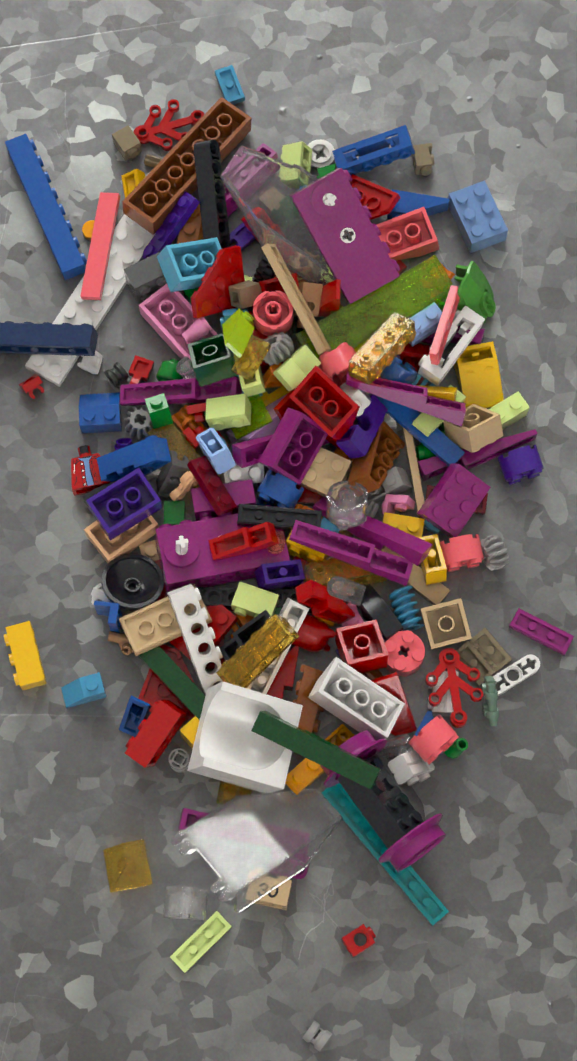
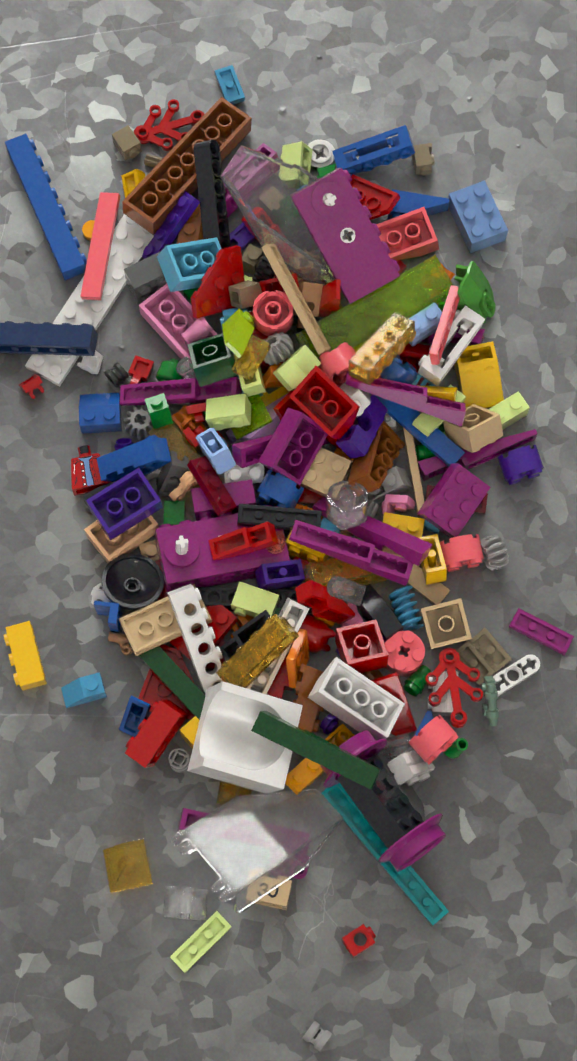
none -> dark tan brick [242,244,264,275]
none -> orange tile [286,629,310,688]
none -> dark purple plate [320,714,339,735]
none -> green cone [403,665,431,697]

